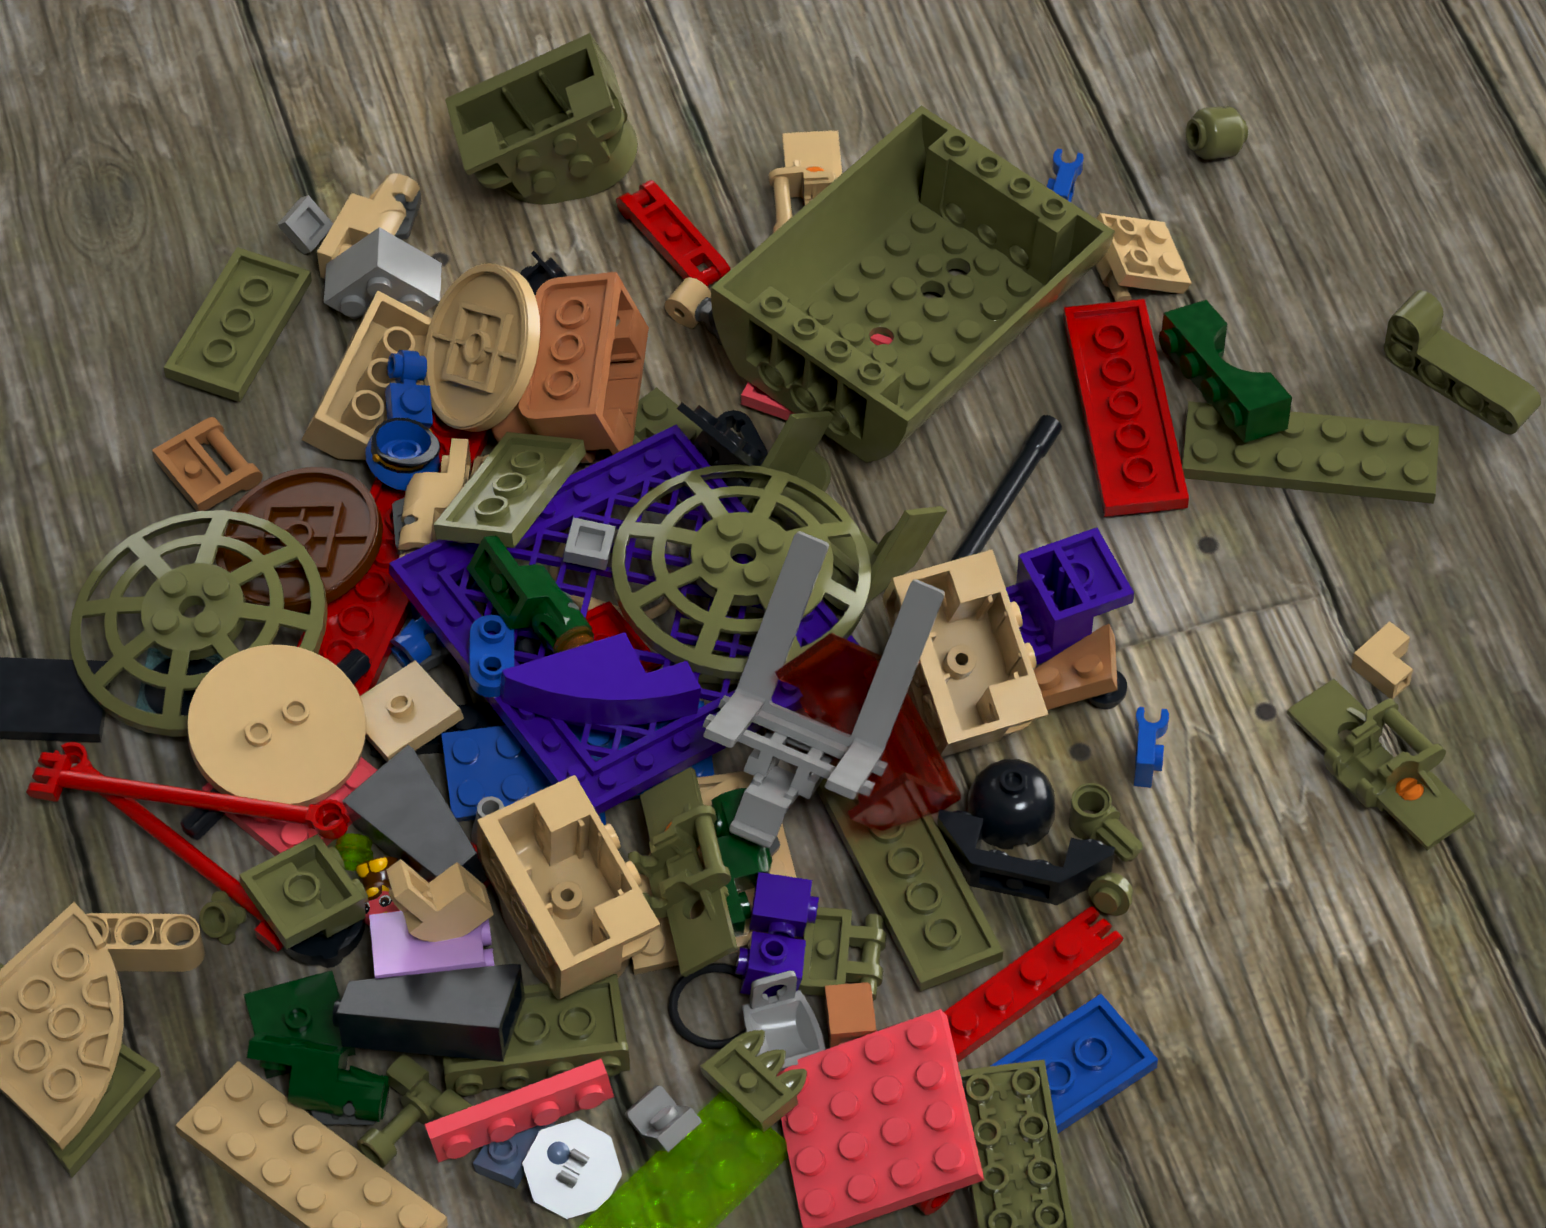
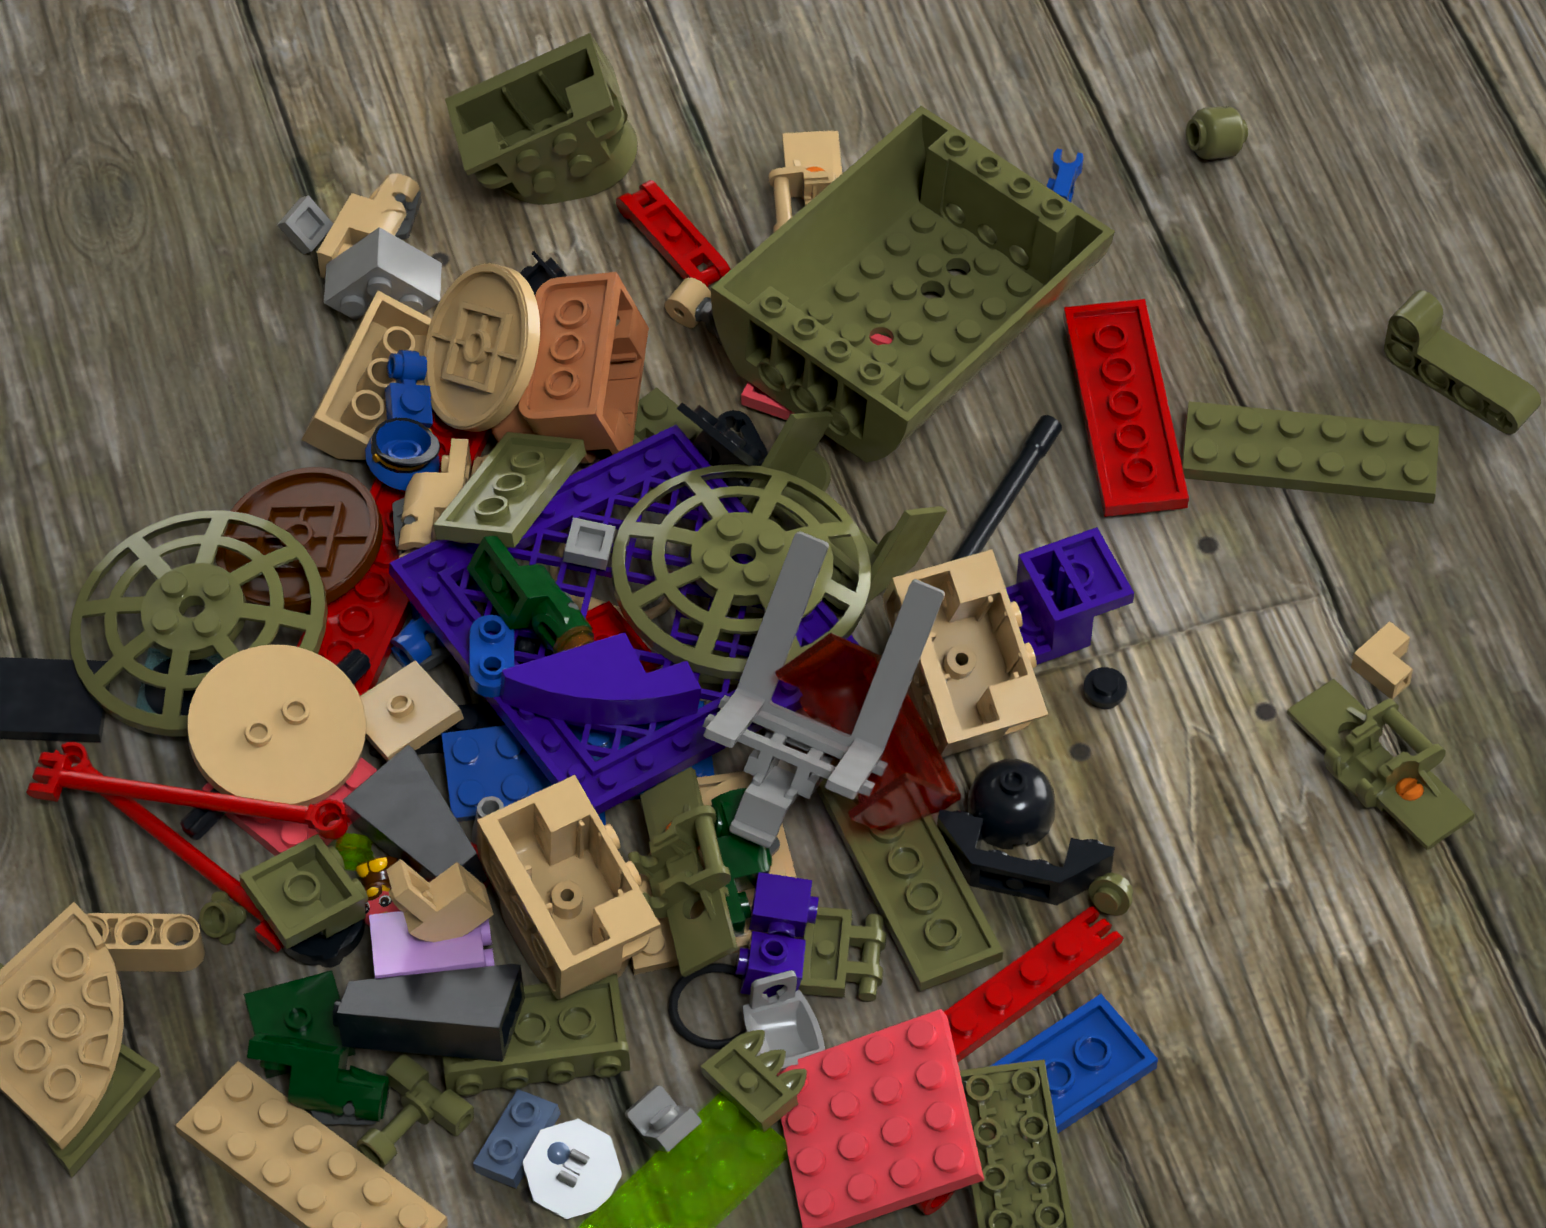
medium nougat plate [152,417,263,511] -> none
olive plate [164,247,312,402] -> none
coral plate [425,1059,614,1163] -> none
nougat panel [825,982,877,1048] -> none
medium nougat wing [1034,624,1118,710] -> none
olive axle [1069,783,1143,862] -> none
tan plate [1095,213,1192,302] -> none
blue plate [1134,707,1169,788] -> none
dark green arch [1159,300,1292,443] -> none

